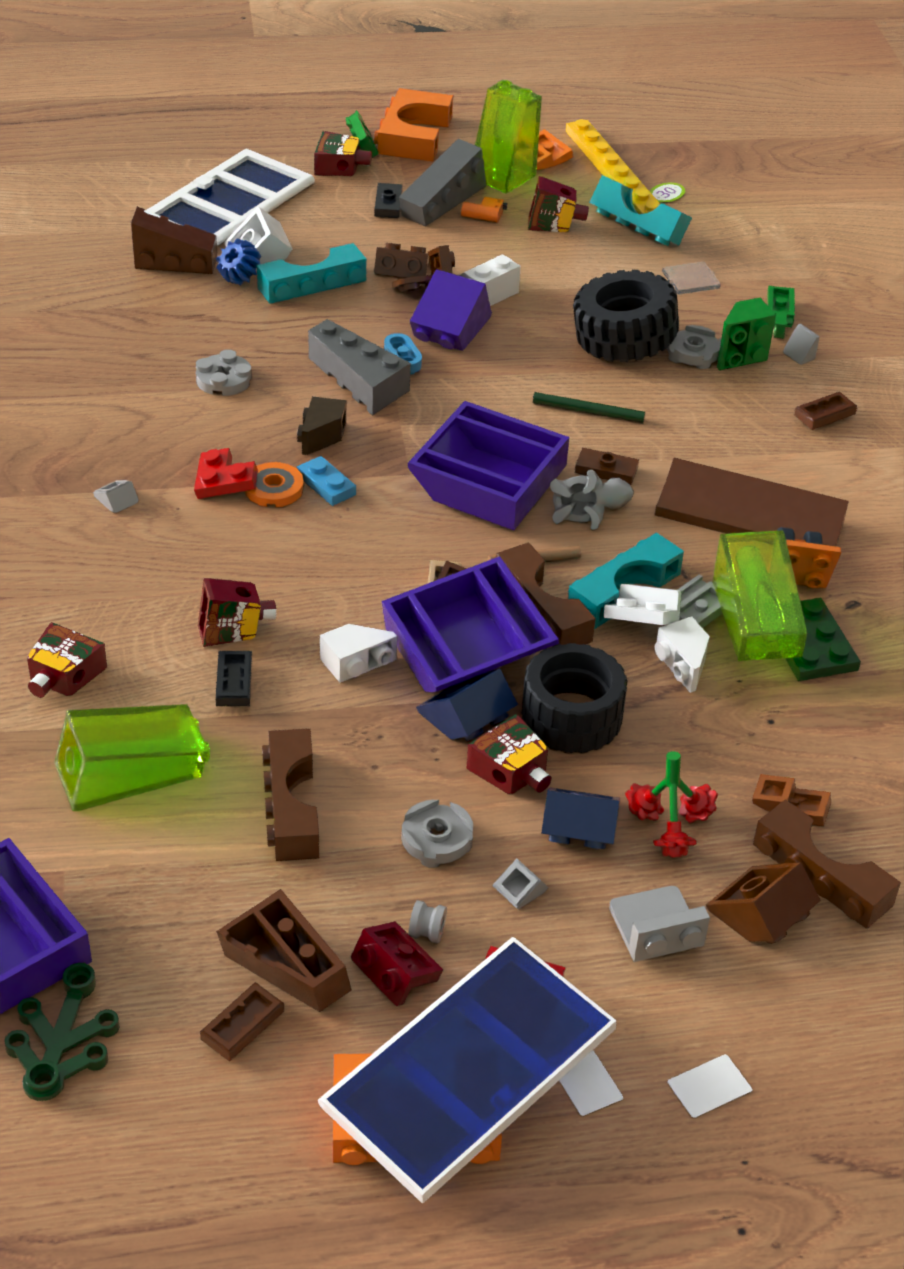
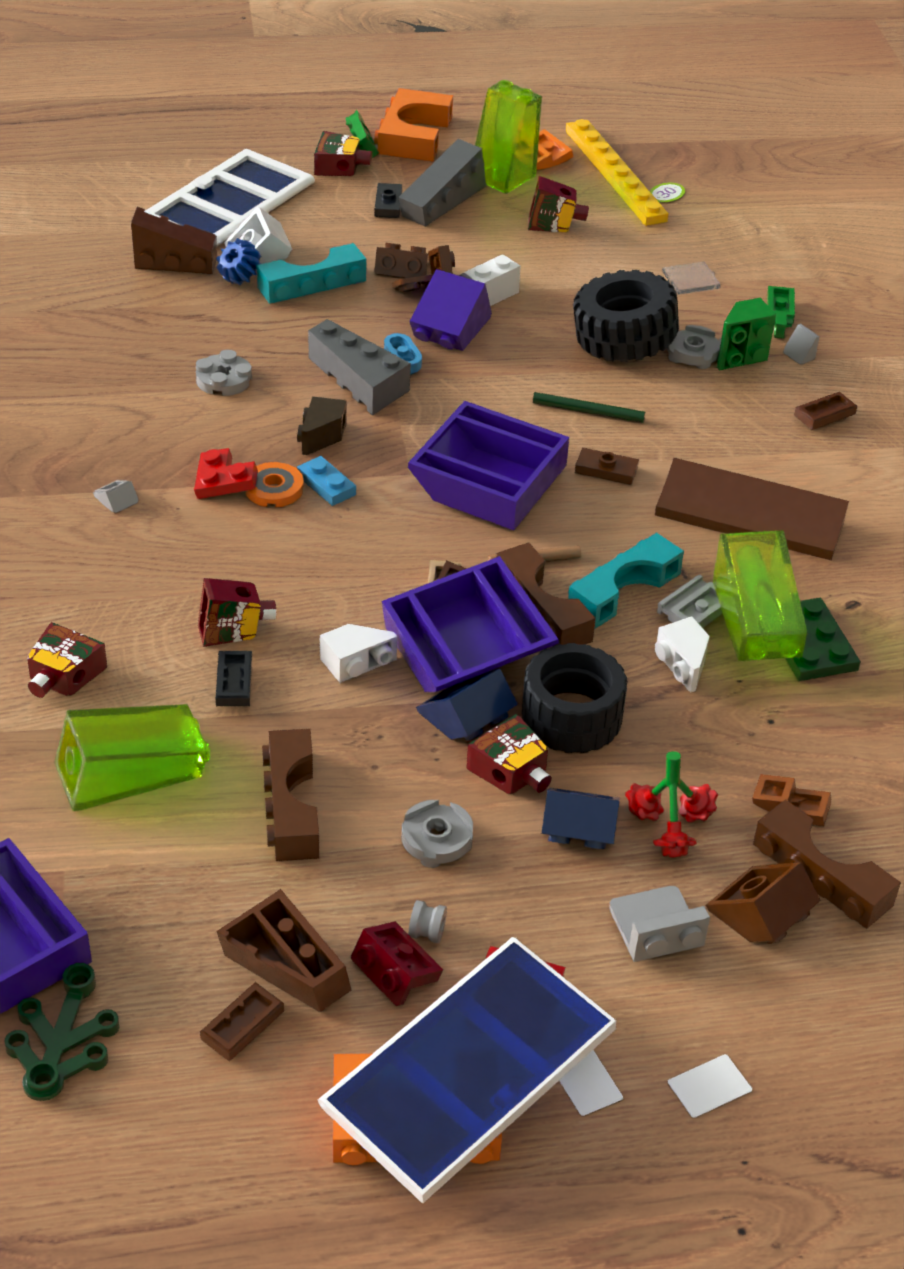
orange piece [461,196,508,223] -> none
light grey slope [492,858,549,910] -> none
light grey animal [550,470,634,530] -> none
teal arch [589,175,692,246] -> none
white bracket [604,584,681,625] -> none
orange plate [765,527,841,588] -> none

